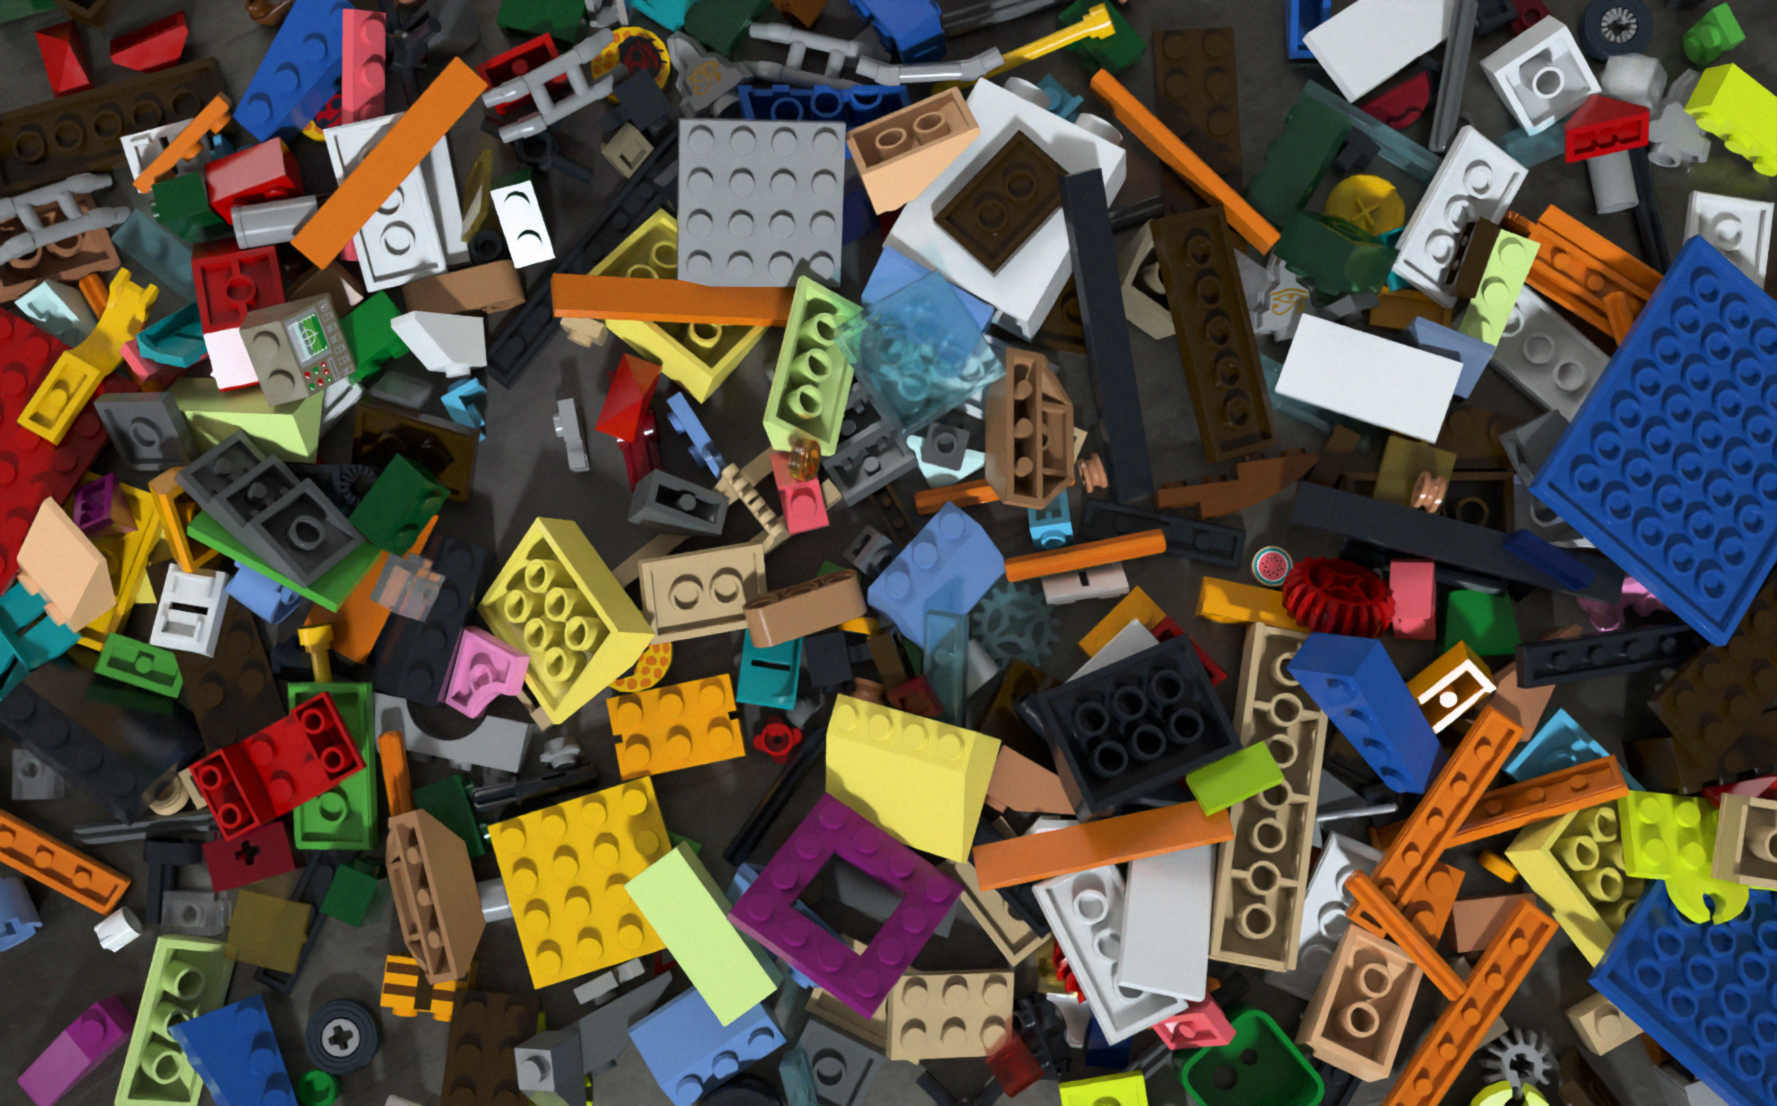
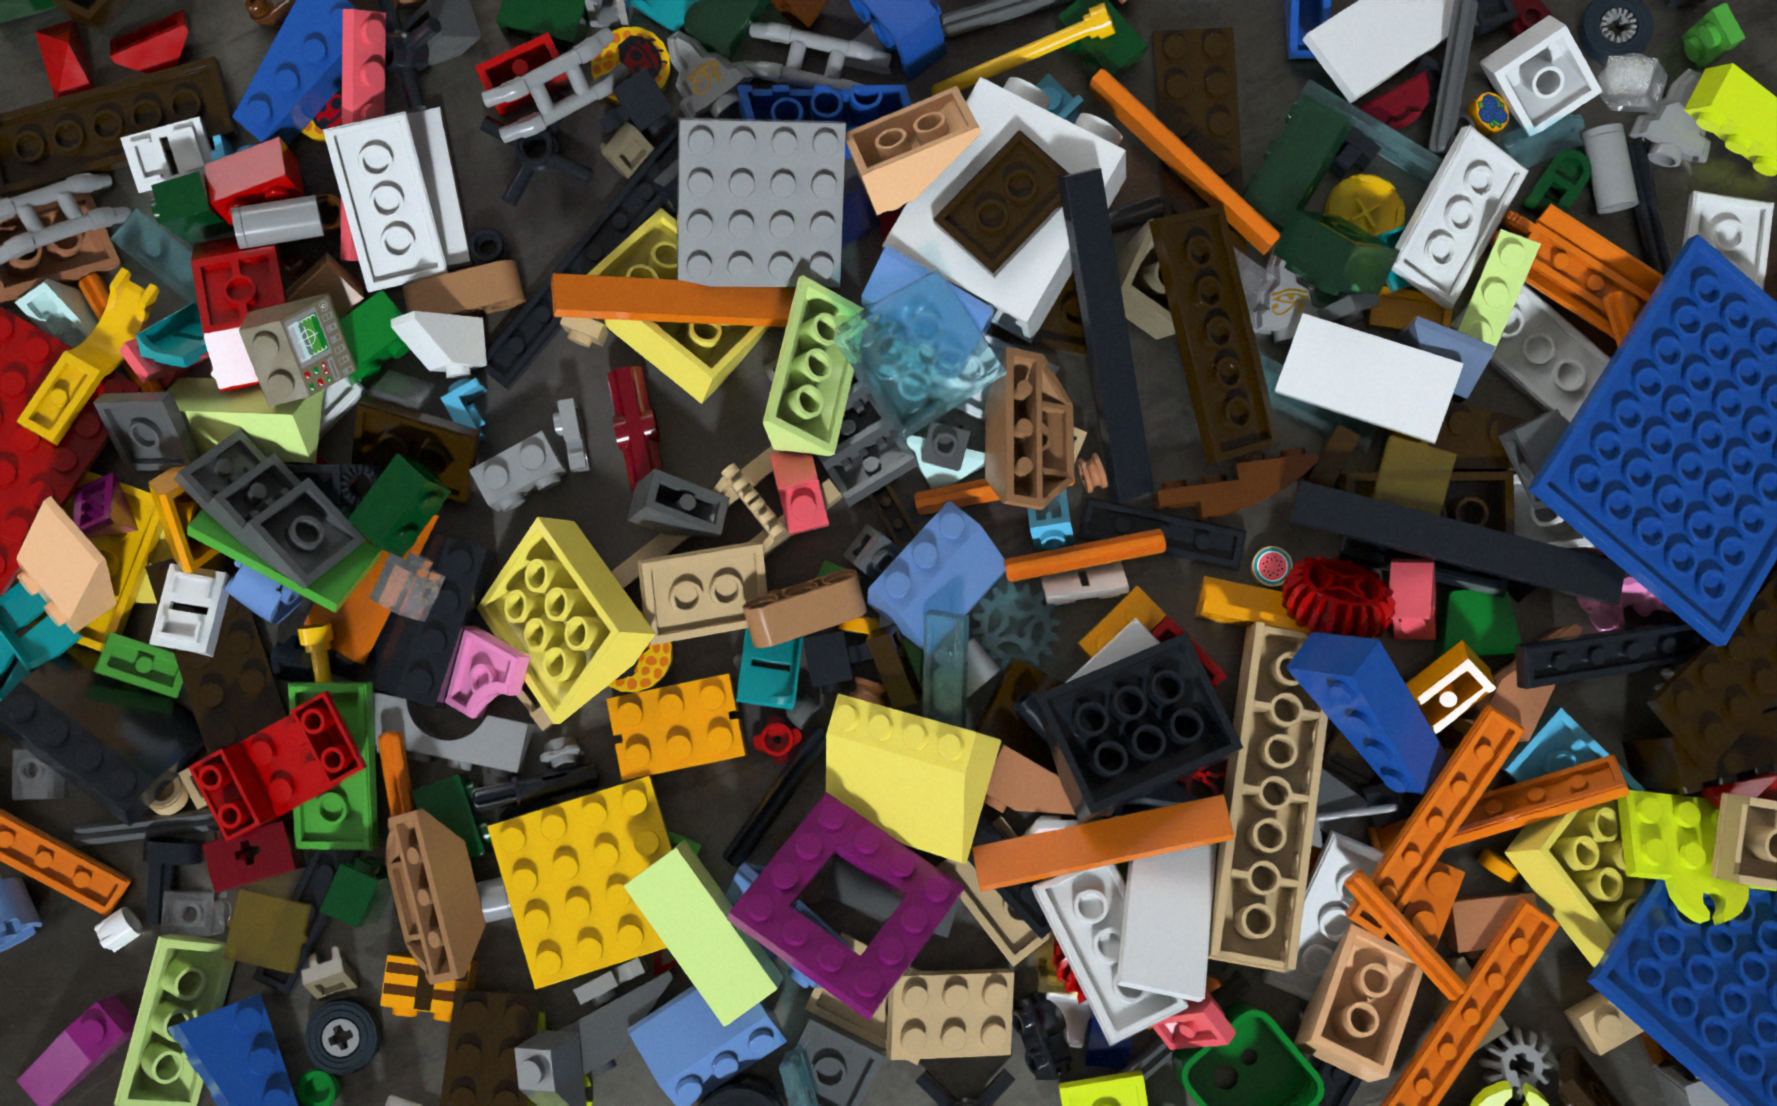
orange tile [132,91,232,194] -> none
orange tile [290,56,488,271] -> none
clear yellow piece [461,148,493,243] -> none
brick [490,168,555,268] -> none
red slope [595,353,663,444] -> none
medium blue hinge [666,392,728,482] -> none
clear orange tile [789,438,821,482] -> none
light grey piece [855,46,1004,86] -> none
dark red tile [886,673,945,718] -> none
clear red tile [985,1036,1045,1099] -> none
lime tile [1186,741,1284,817] -> none
nougat bush [1411,471,1446,513] -> none
dark brown piece [1440,216,1501,299] -> none
clear blue tile [1502,528,1597,592] -> none
red slope [1564,94,1650,164] -> none
none -> dark tan tile [301,946,359,1002]
none -> light grey brick [469,431,569,512]
none -> tile [1467,92,1509,136]
none -> dark green plate [1522,150,1591,213]

